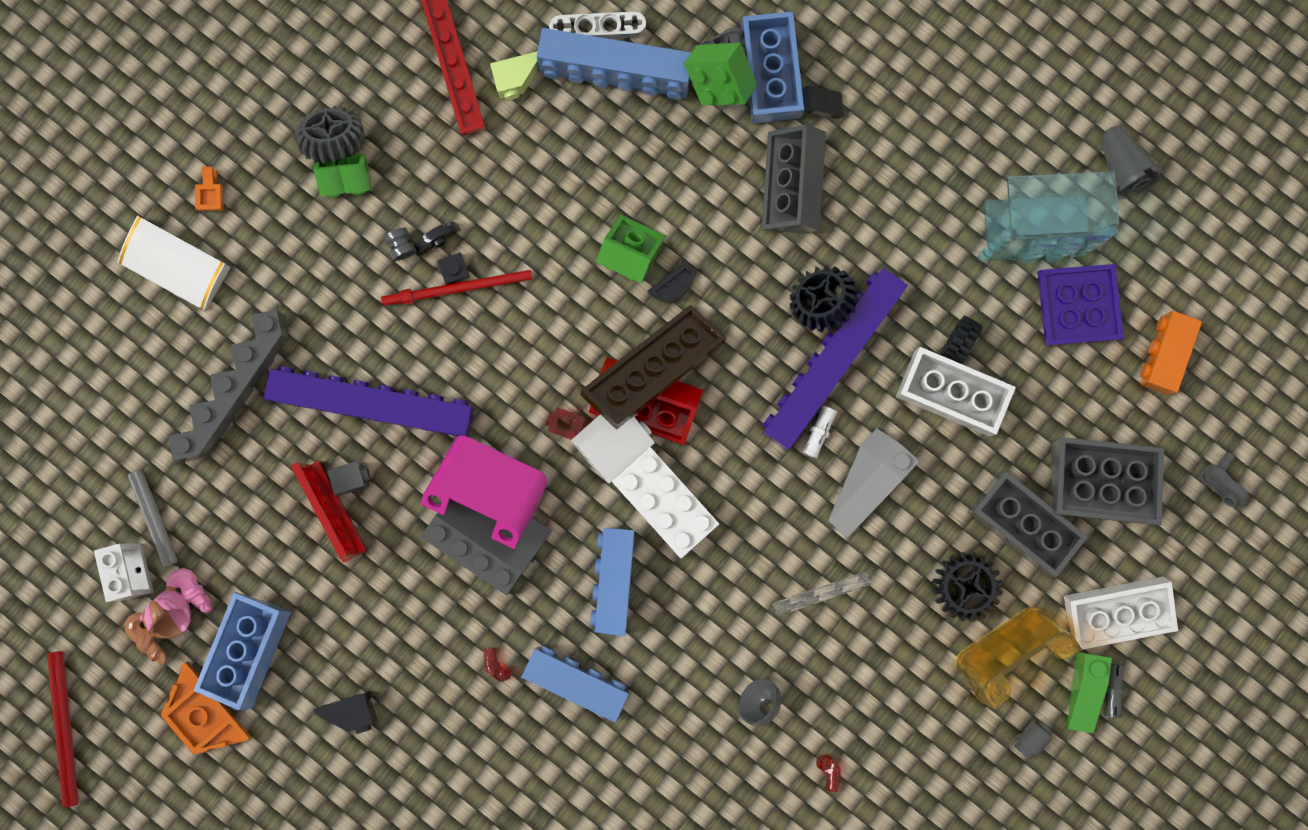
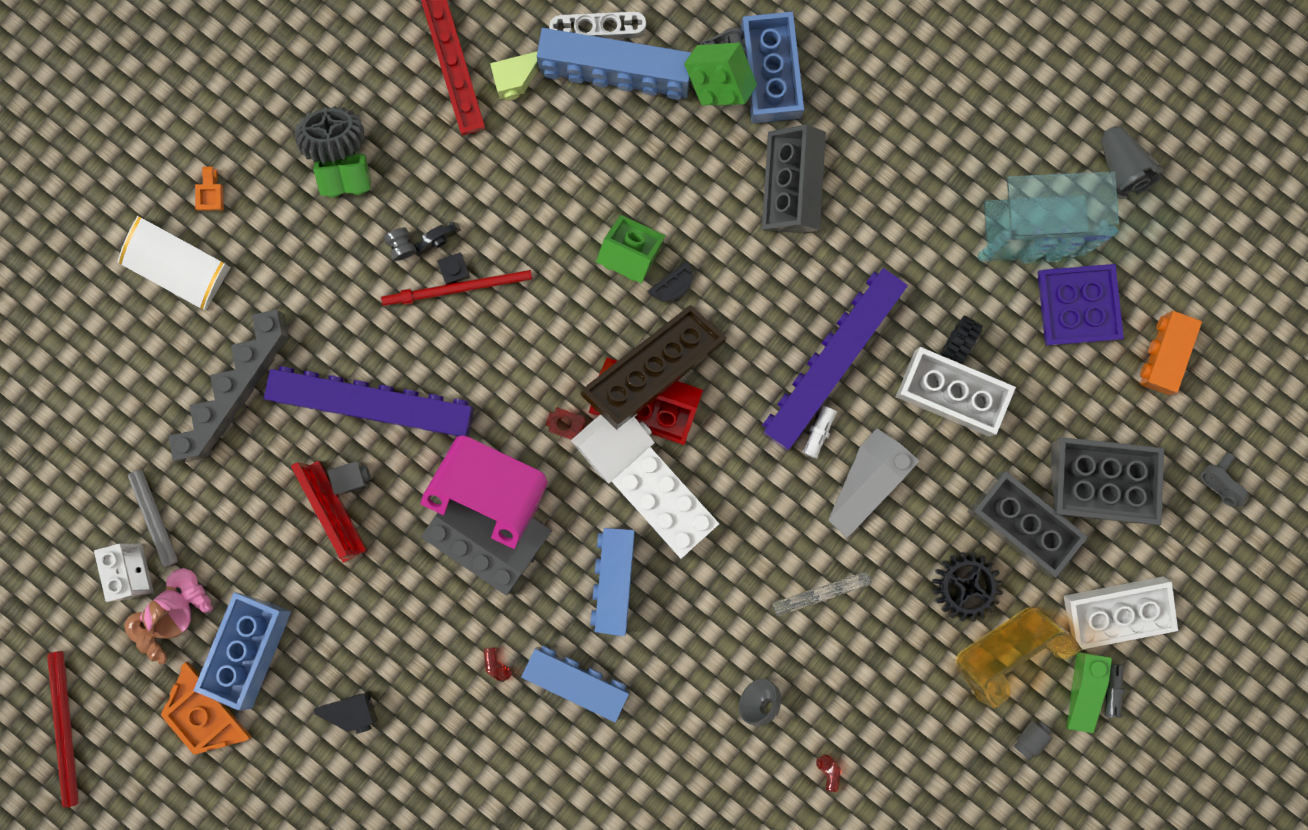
black gear [790,265,858,333] -> none
black tile [802,85,844,119] -> none

